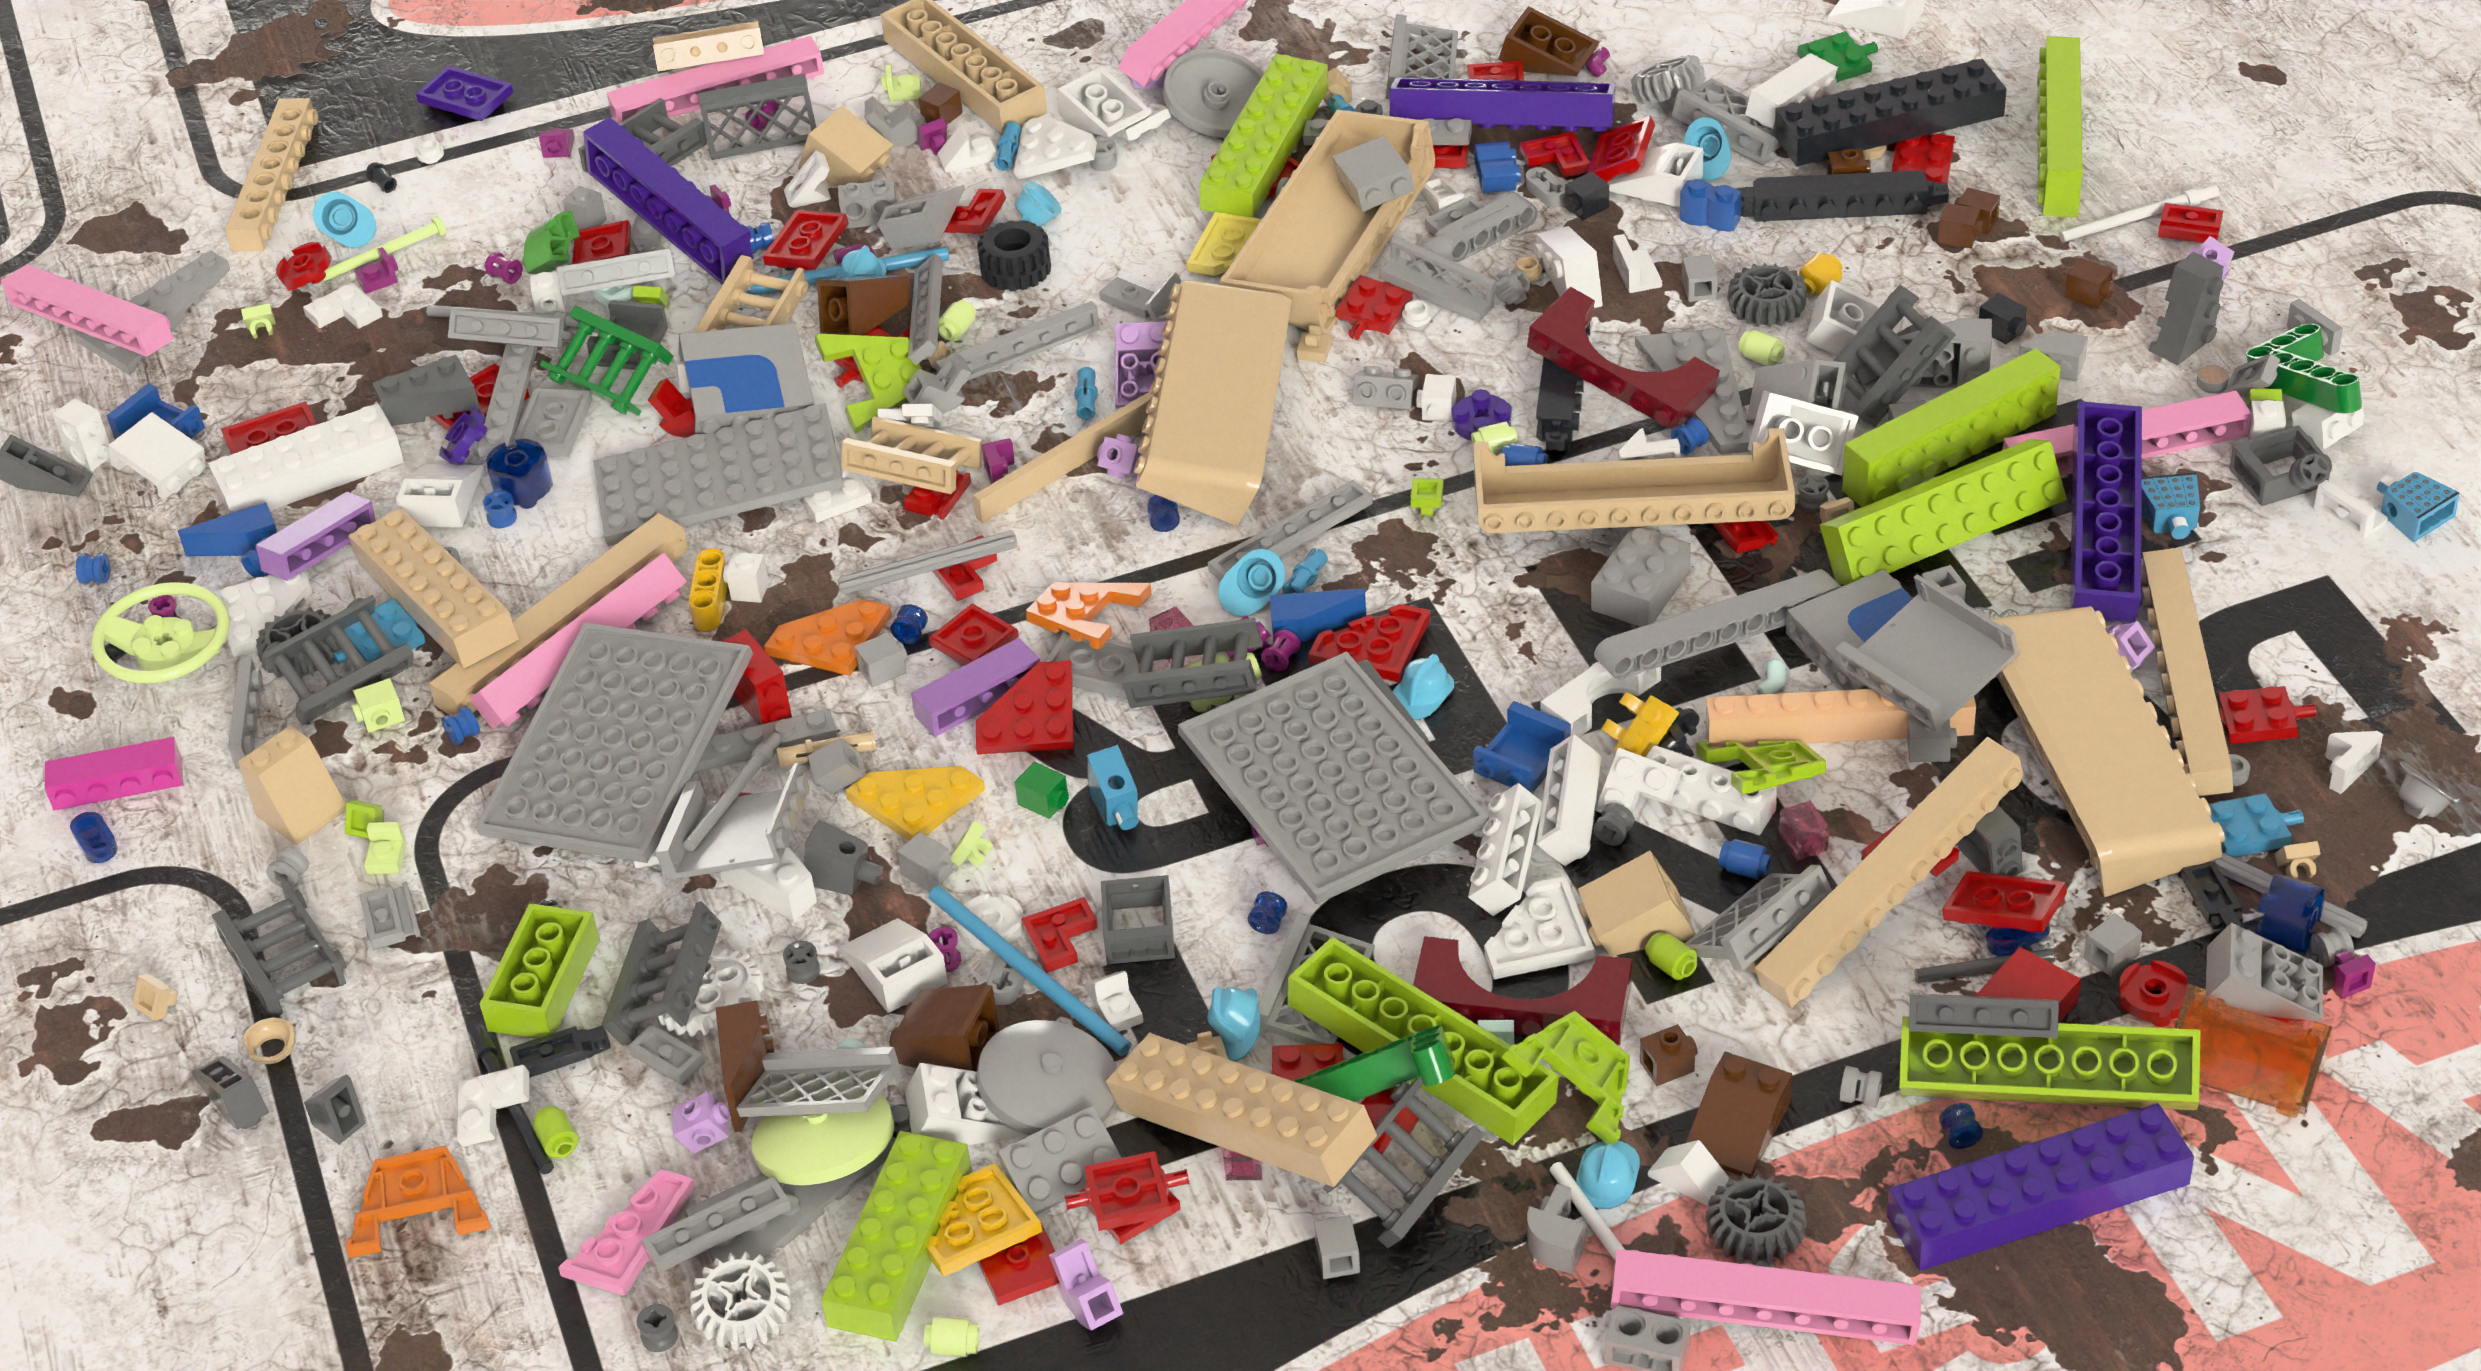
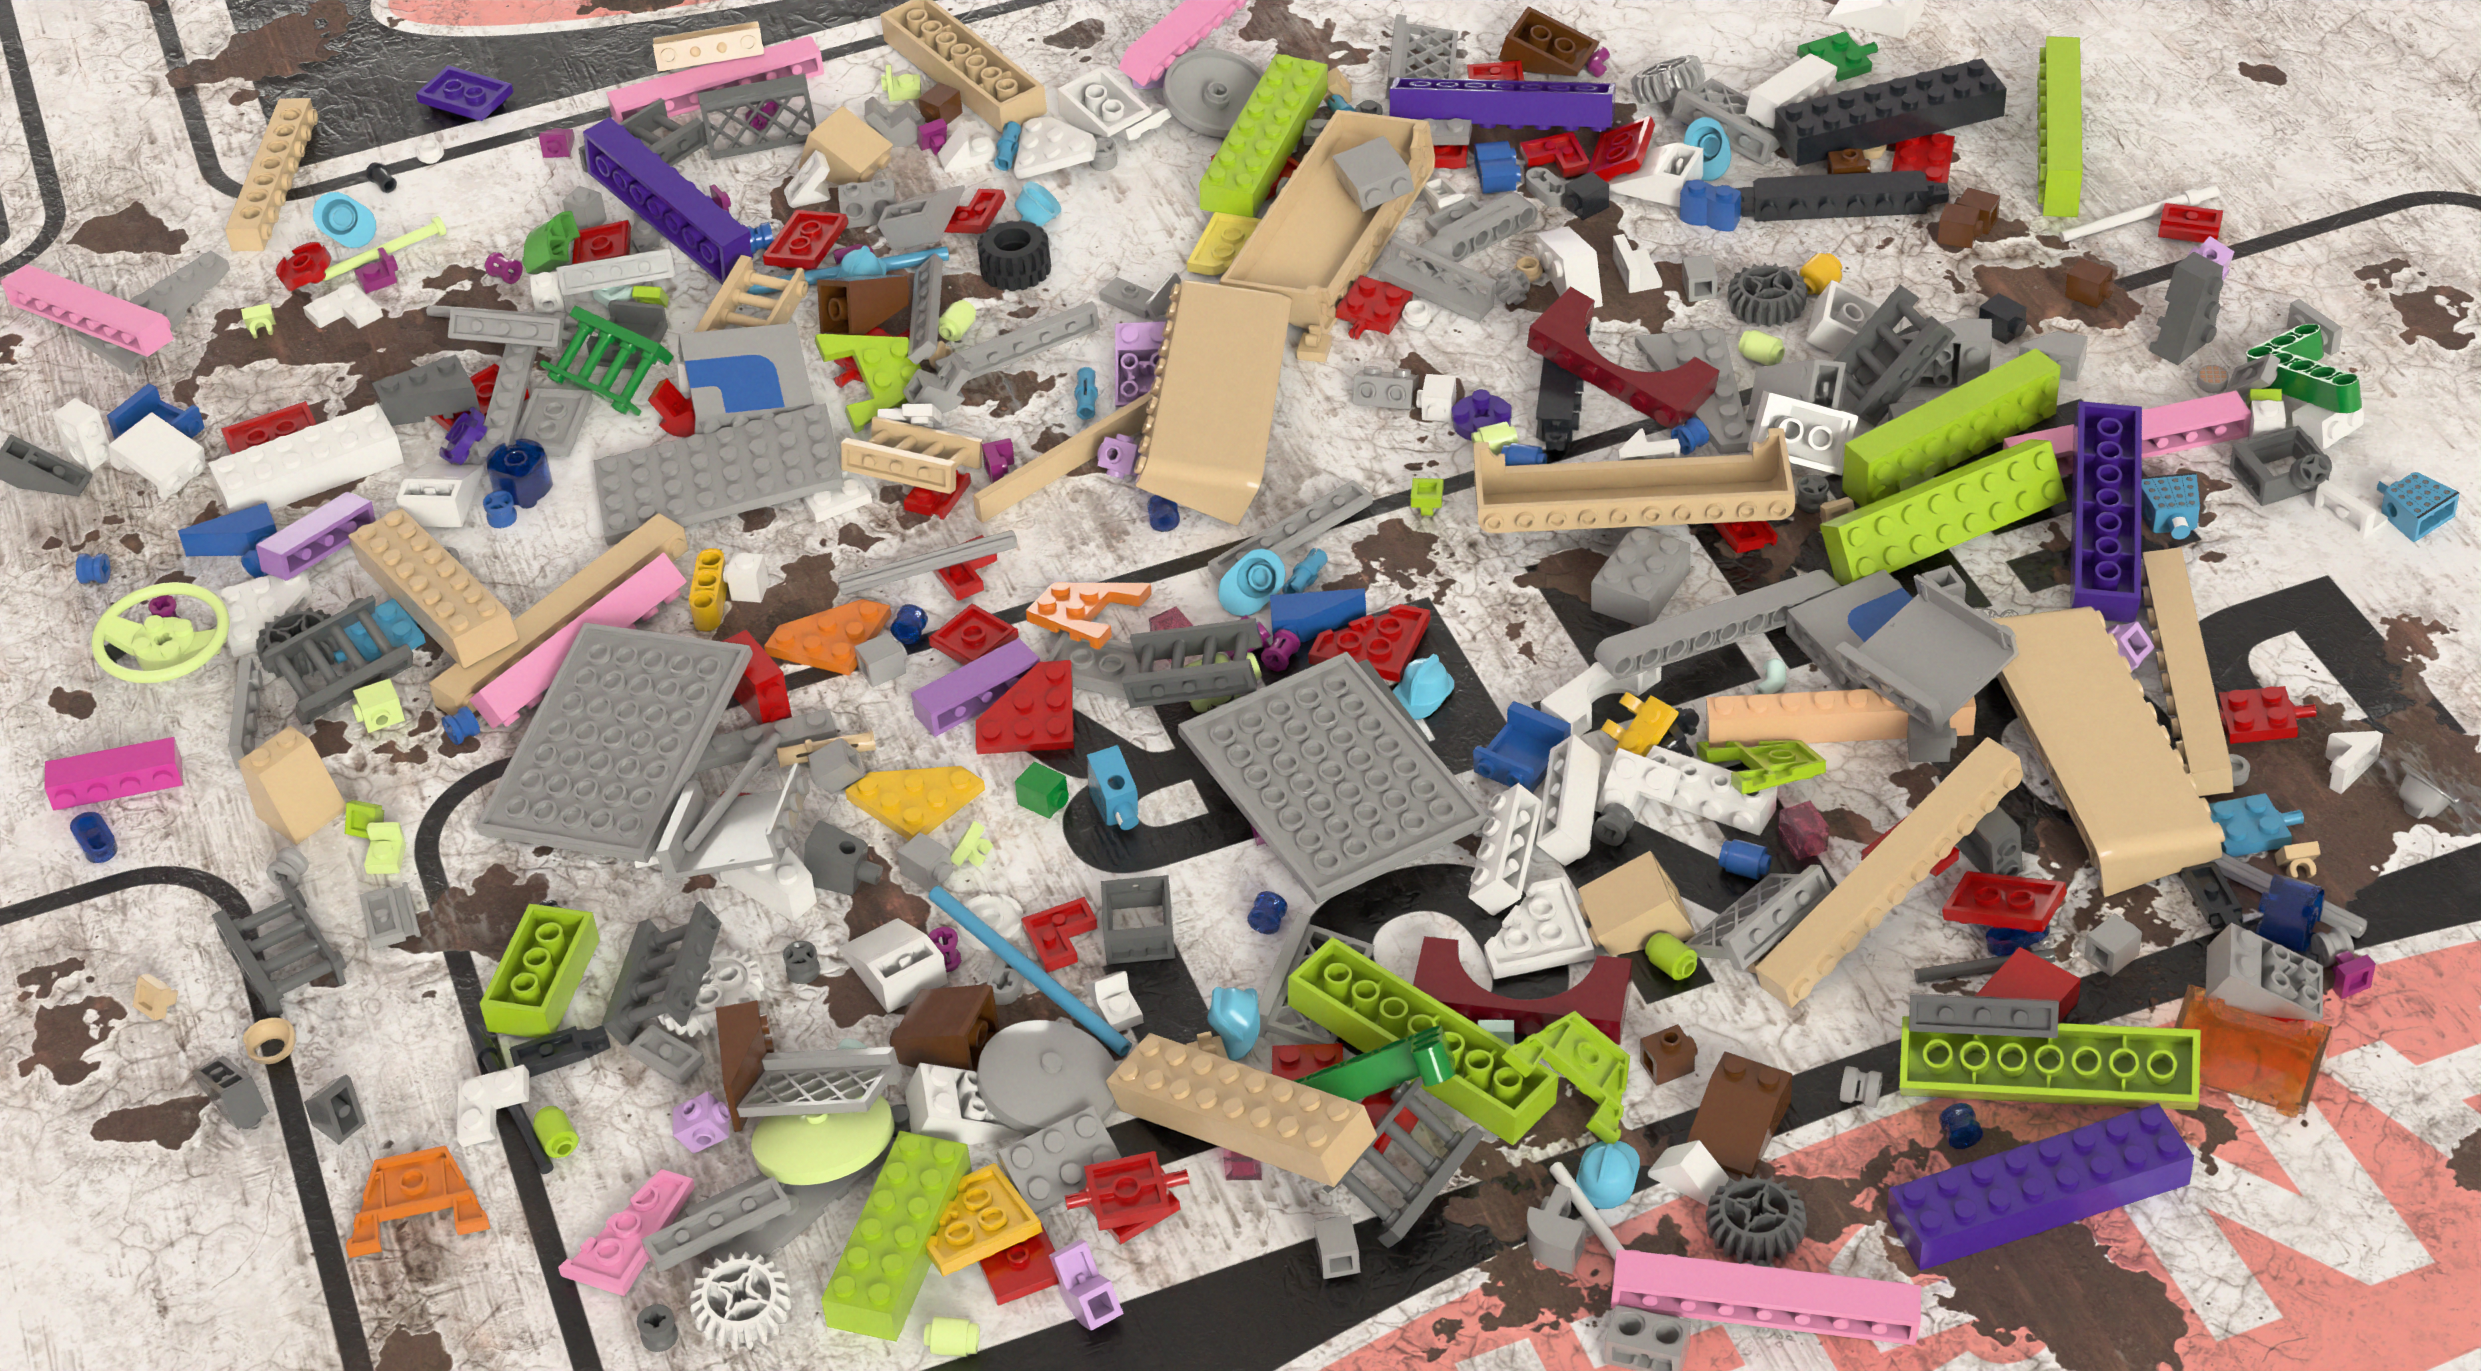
red plate [2118,960,2192,1027] -> none

